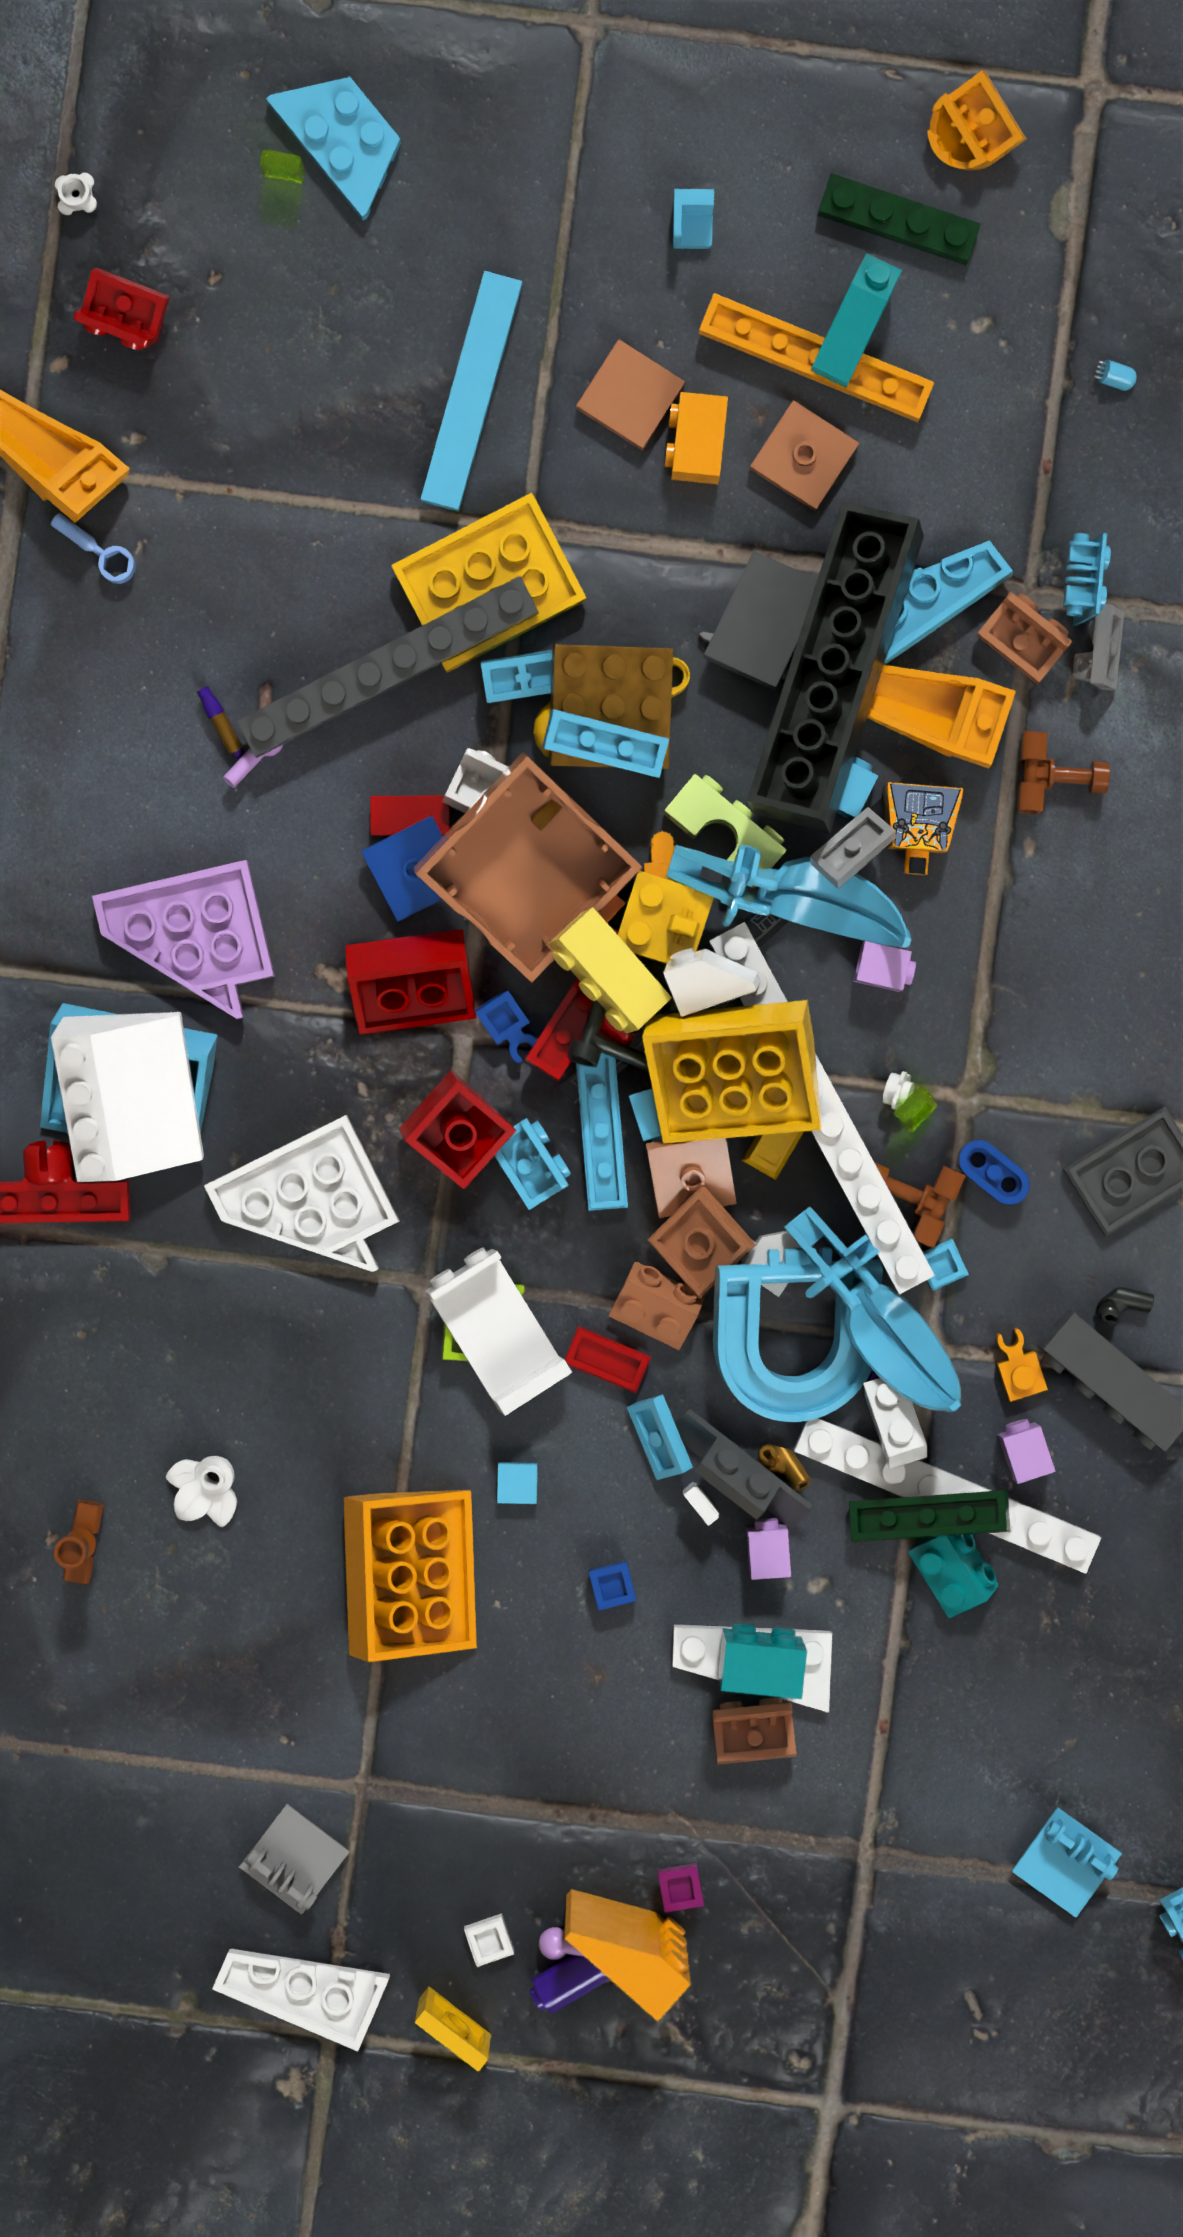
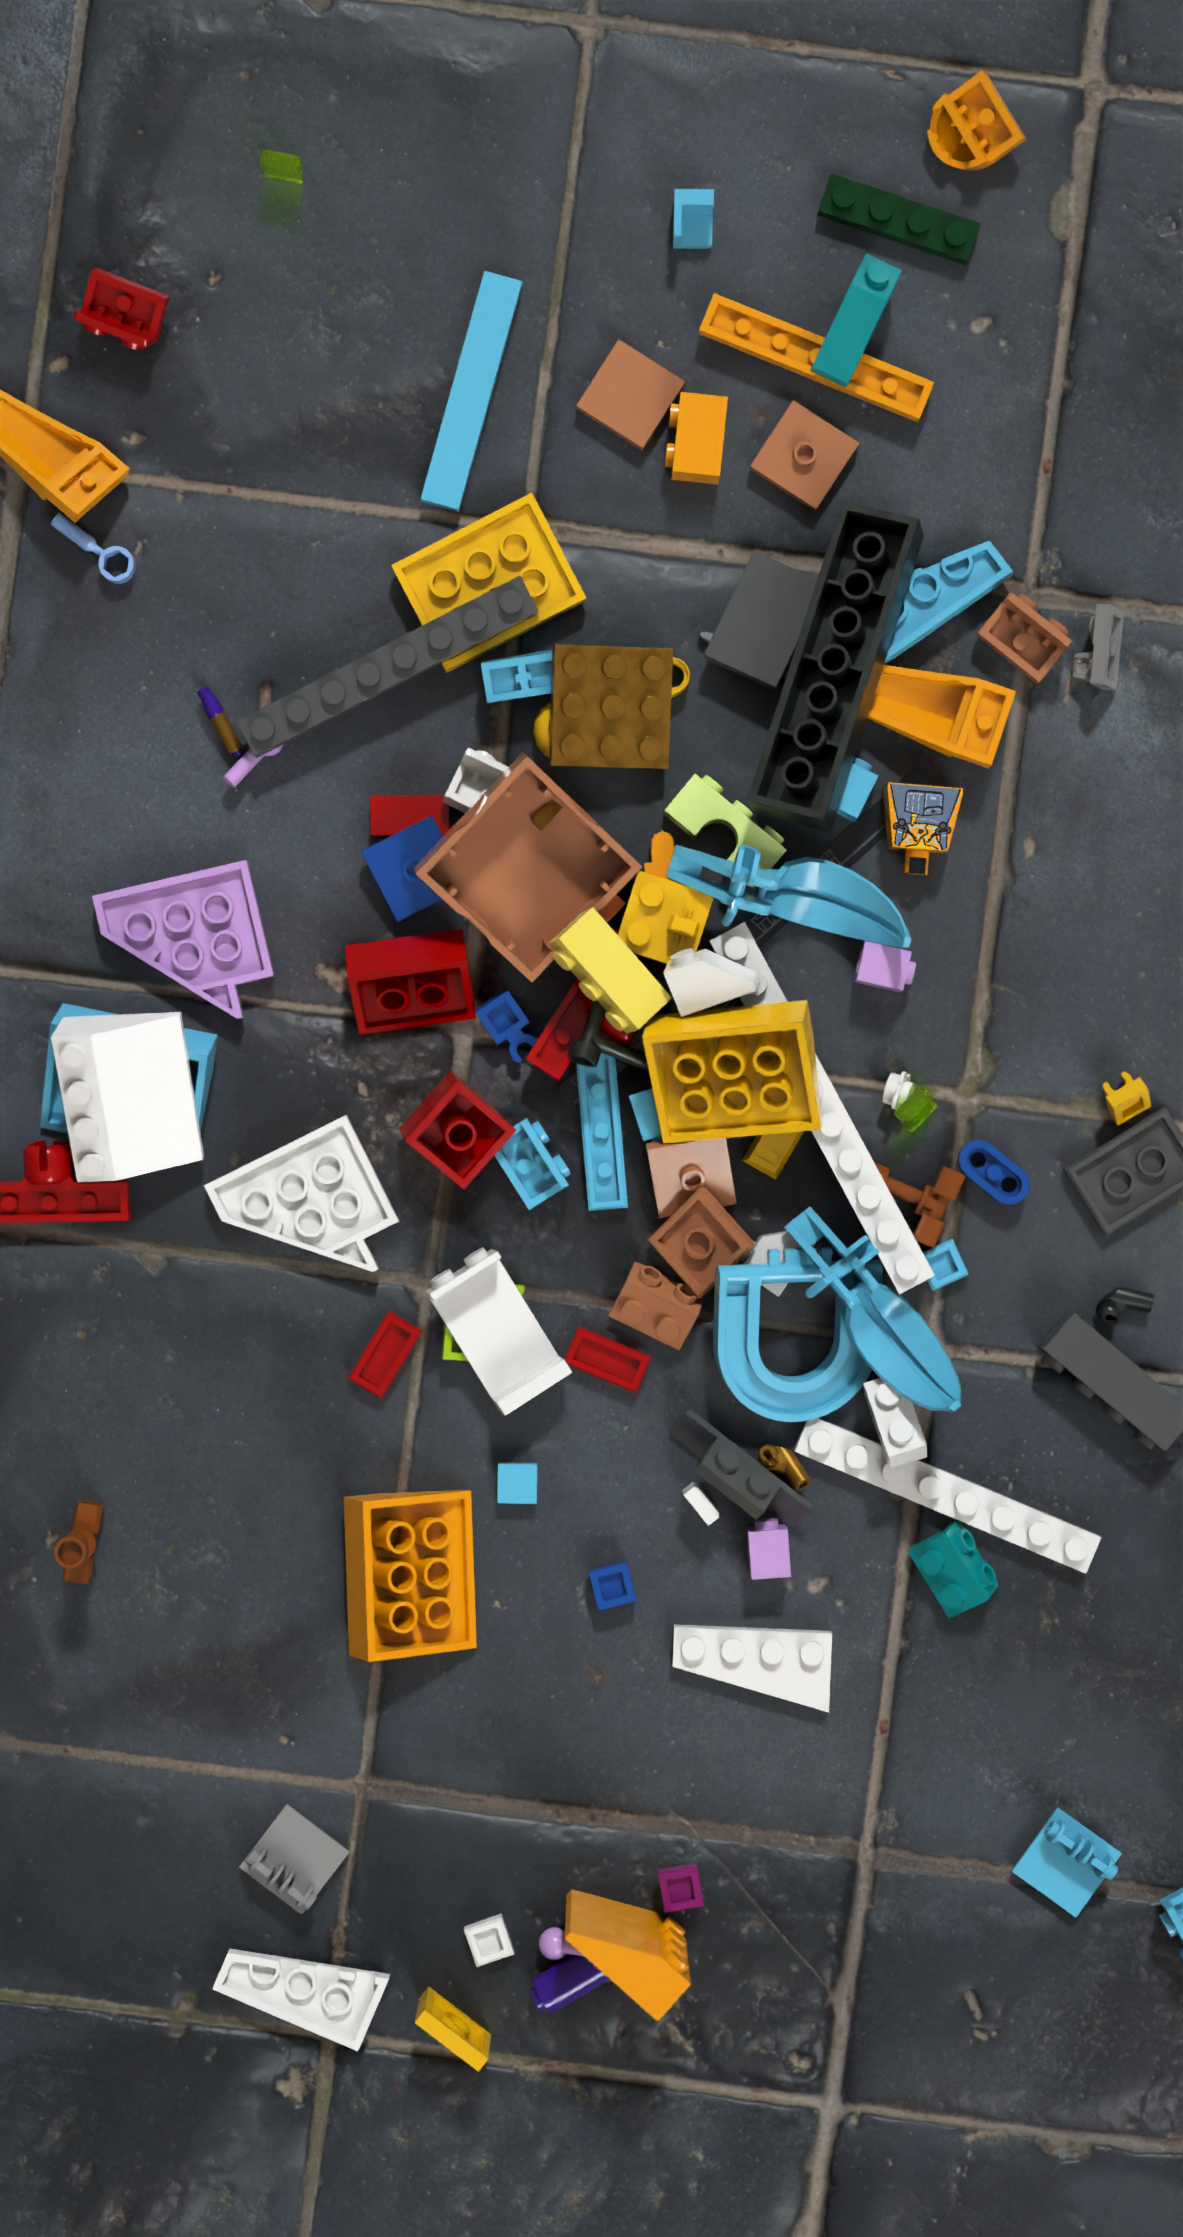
white plate [55,173,97,215] -> none
white plate [166,1456,237,1527] -> none
medium azure wing [266,77,401,221] -> none
medium azure plate [542,709,669,778] -> none
medium azure plate [627,1394,693,1480] -> none
nougat bracket [712,1697,797,1765] -> none
teal brick [718,1623,807,1699] -> none
light grey hinge [810,807,896,889] -> none
dark green plate [849,1490,1011,1543] -> none
light orange plate [996,1328,1048,1402] -> none
lavender brick [997,1419,1056,1484] -> none
dark orange bar [1017,731,1110,815] -> none
medium azure hinge [1063,533,1111,626] -> none
medium azure piece [1094,359,1137,391] -> none
none -> red tile [348,1310,423,1399]
none -> yellow tile [1103,1071,1152,1126]

